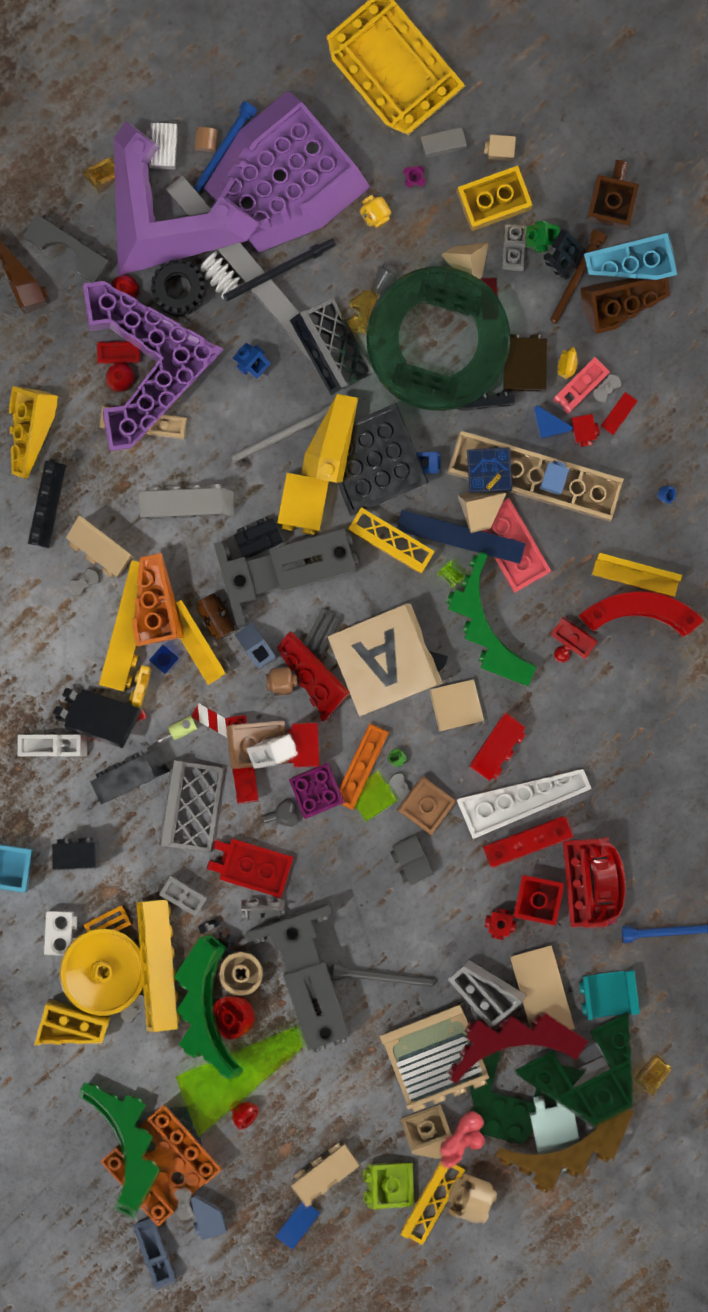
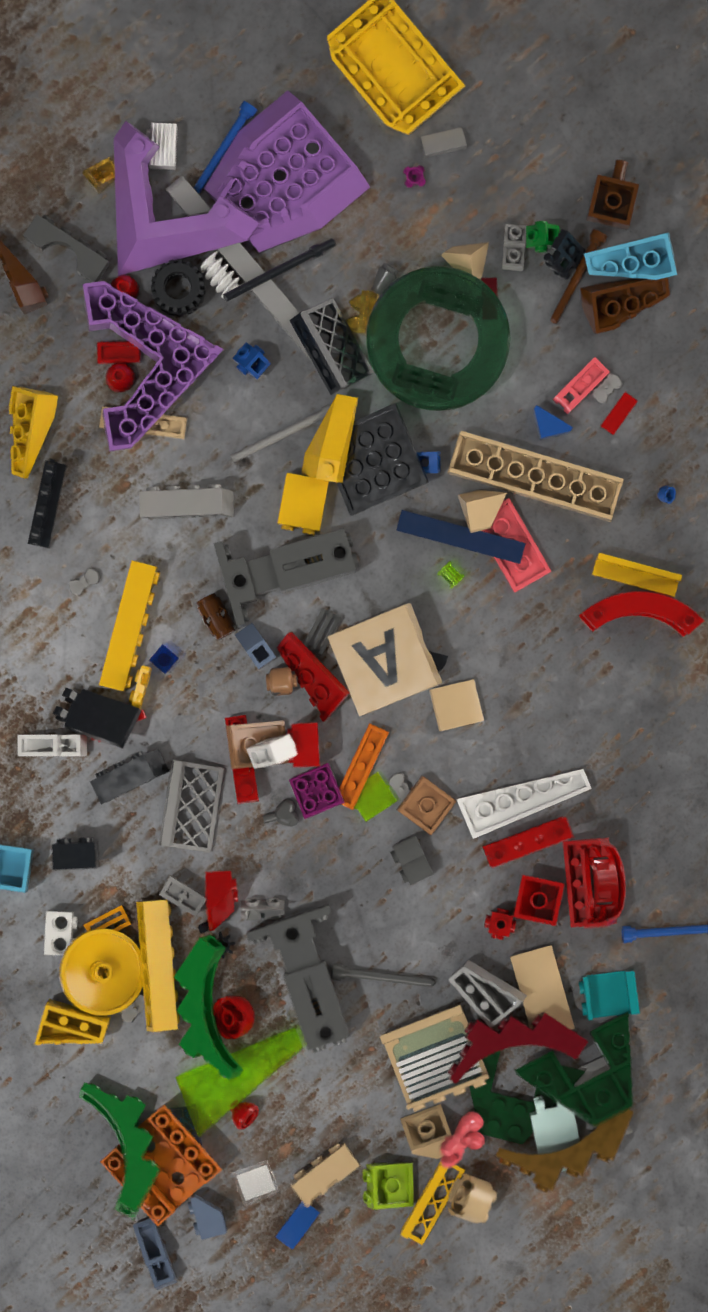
tan slope [66,516,134,578] -> none
orange wedge [132,553,184,647] -> none
yellowish green piece [157,715,198,743] -> none
light grey piece [174,1188,194,1220] -> none
yellow fence [176,600,226,685] -> none
sticker [191,703,227,737] -> none
medium nougat brick [194,127,218,152] -> none
red tile [206,838,293,898] -> none
tan brick [219,951,263,995] -> none
black brick [234,517,284,560] -> none
yellow fence [348,507,435,574] -> none
yellow head [360,195,391,228] -> none
bright green hinge [388,748,407,767] -> none
green arch [446,551,536,687] -> none
black hinge [455,392,515,411] -> none
yellow brick [457,165,533,232] -> none
dark blue tile [467,447,512,493] -> none
red slope [468,713,526,781] -> none
tan brick [484,135,516,162] -> none
dark brown brick [502,334,547,392] -> none
medium blue brick [540,460,569,495] -> none
red plate [550,616,598,663] -> none
yellow piece [557,347,578,379] -> none
red brick [570,414,600,448] -> none
clear yellow slope [634,1054,672,1096] -> none
none -> red slope [205,871,238,931]
none -> clear piece [232,1159,280,1207]

